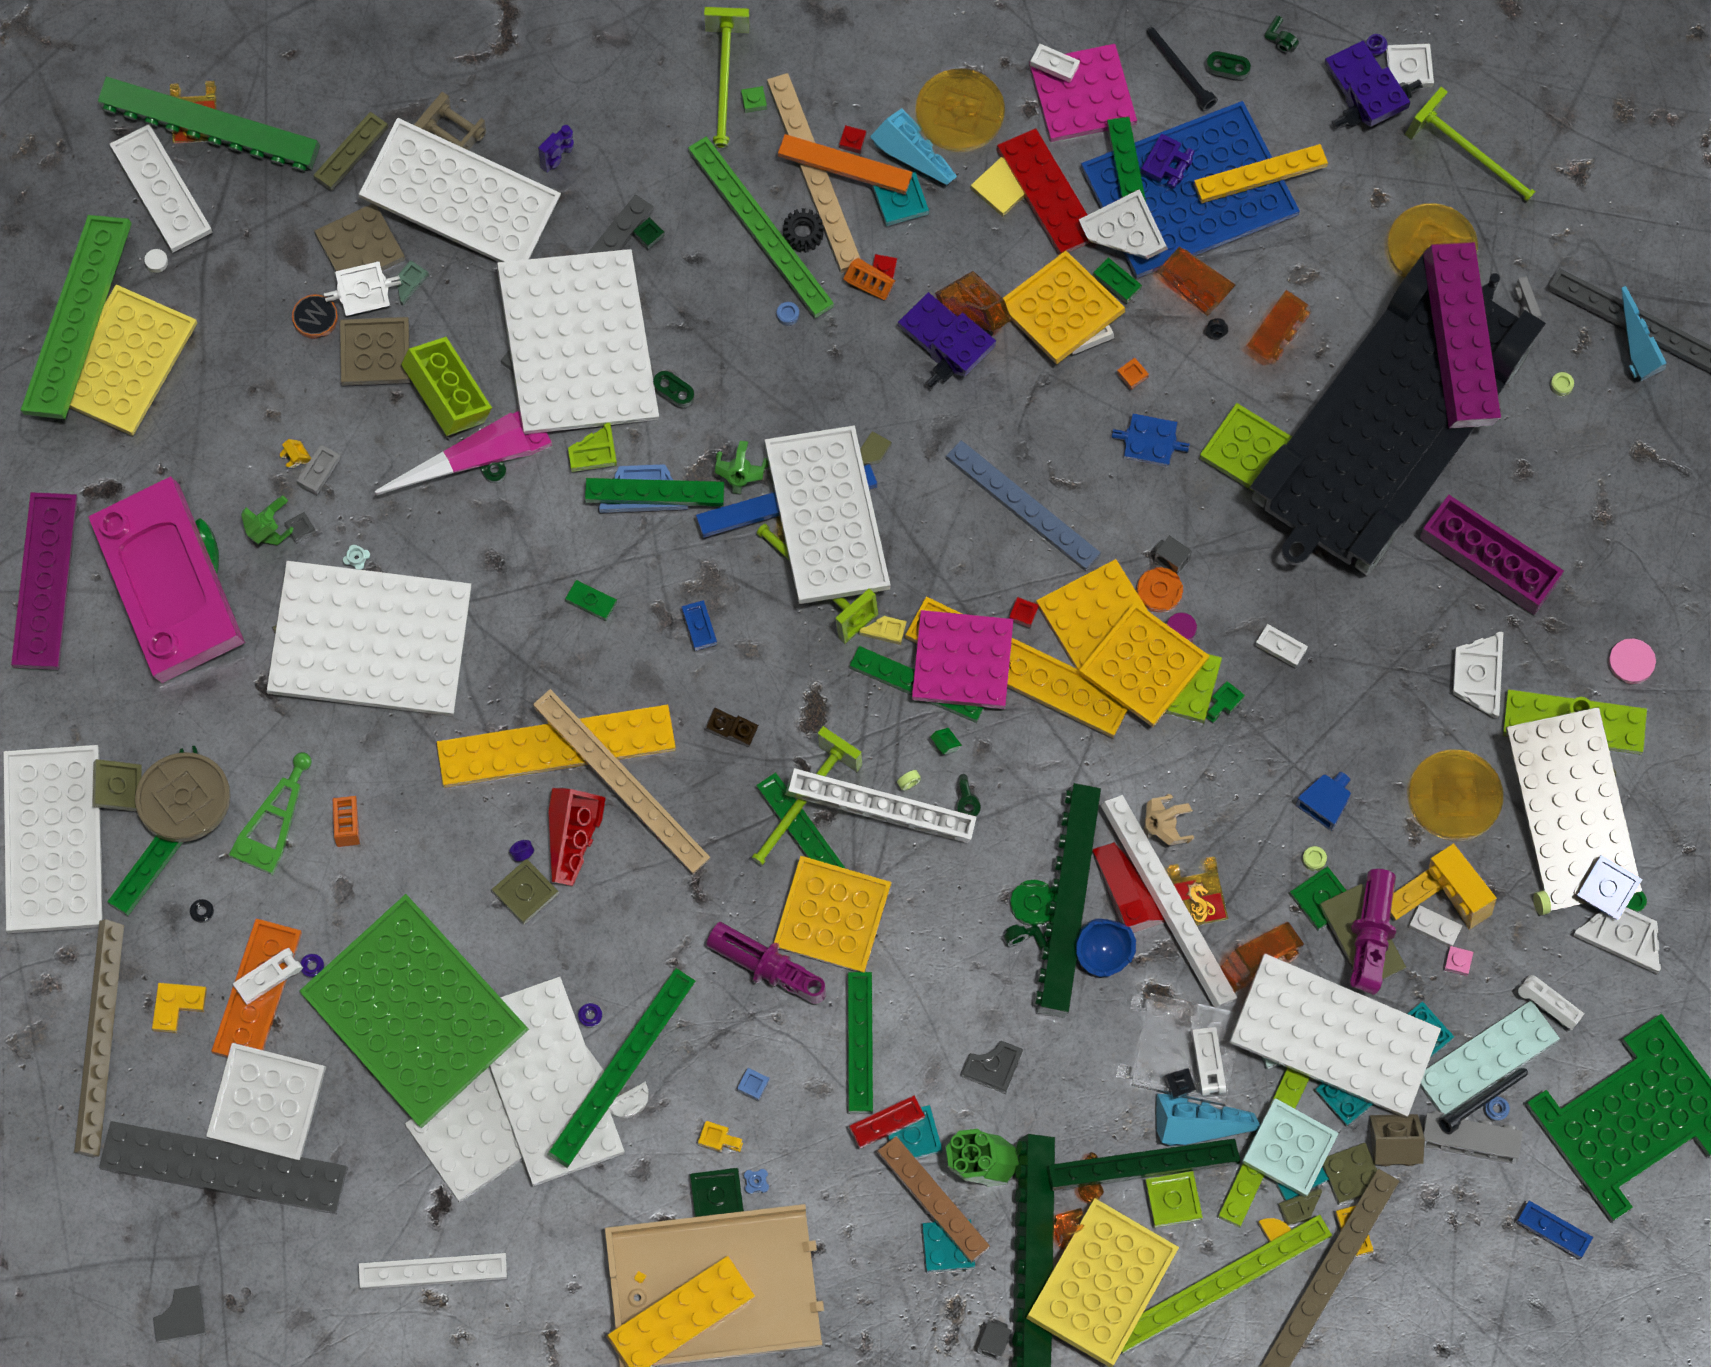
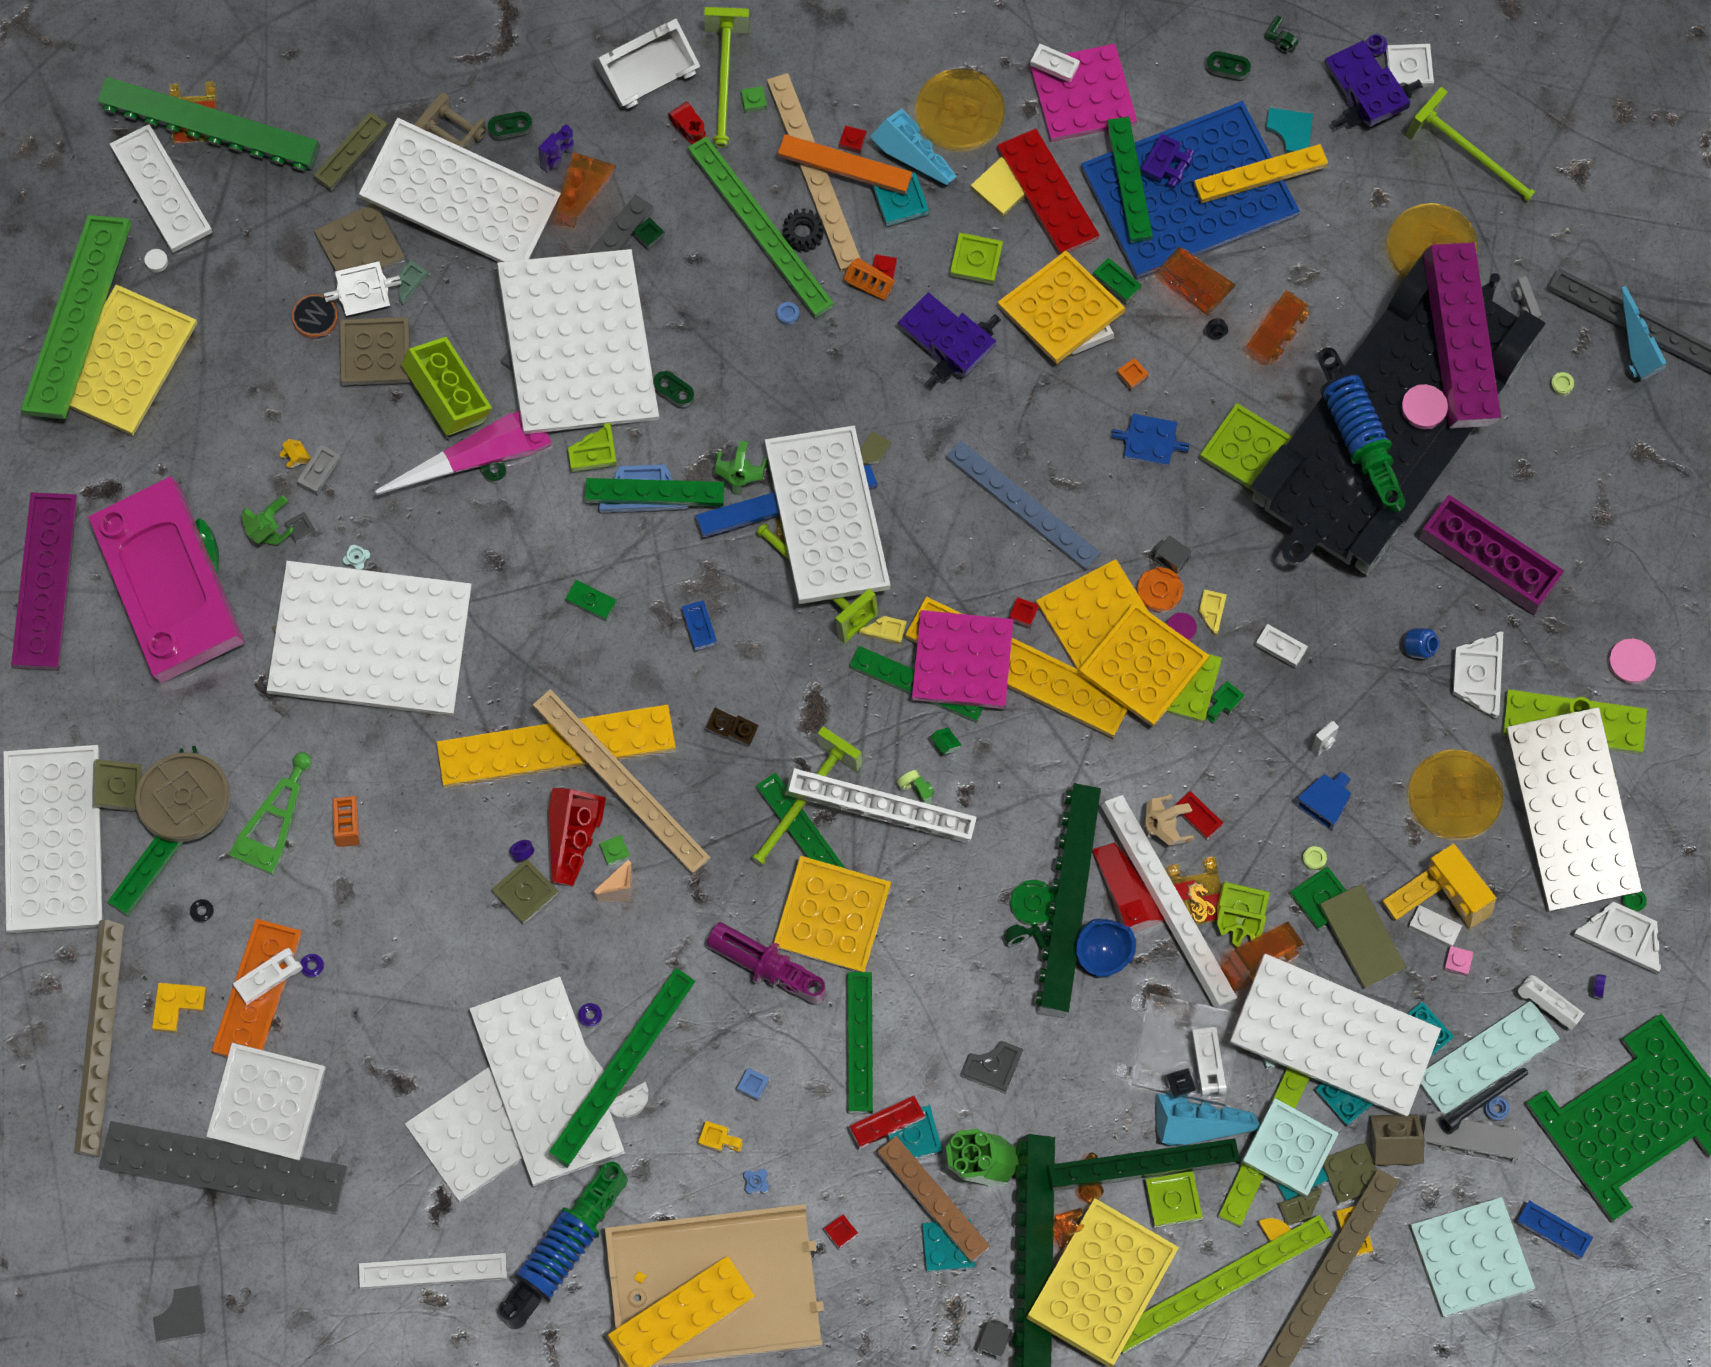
bright green plate [300,894,529,1128] -> none
dark green plate [690,1168,744,1217] -> none
clear orange wedge [935,271,1012,332] -> none
dark green plate [957,774,981,816] -> none
white plate [1079,189,1168,259] -> none
black piece [1147,27,1218,111] -> none
magenta piece [1350,869,1397,995] -> none
yellowish green tile [1533,891,1551,916] -> none
plate [1576,855,1642,920] -> none
none -> dark green plate [488,111,532,140]
none -> piece [499,1161,628,1329]
none -> clear orange wedge [553,152,616,228]
none -> white windscreen [593,19,700,109]
none -> light nougat slope [594,860,632,902]
none -> bright green plate [599,835,630,867]
none -> red piece [668,101,706,145]
none -> red plate [824,1214,858,1249]
none -> bright green plate [913,776,934,804]
none -> lime plate [950,232,1003,285]
none -> red tile [1174,791,1224,841]
none -> light yellow tile [1199,589,1227,636]
none -> lime plate [1217,881,1270,948]
none -> teal tile [1266,107,1313,154]
none -> white plate [1311,721,1339,757]
none -> piece [1318,347,1405,512]
none -> bright pink tile [1401,384,1448,429]
none -> blue head [1404,628,1439,659]
none -> light aqua plate [1410,1197,1535,1318]
none -> dark purple tile [1593,974,1606,999]

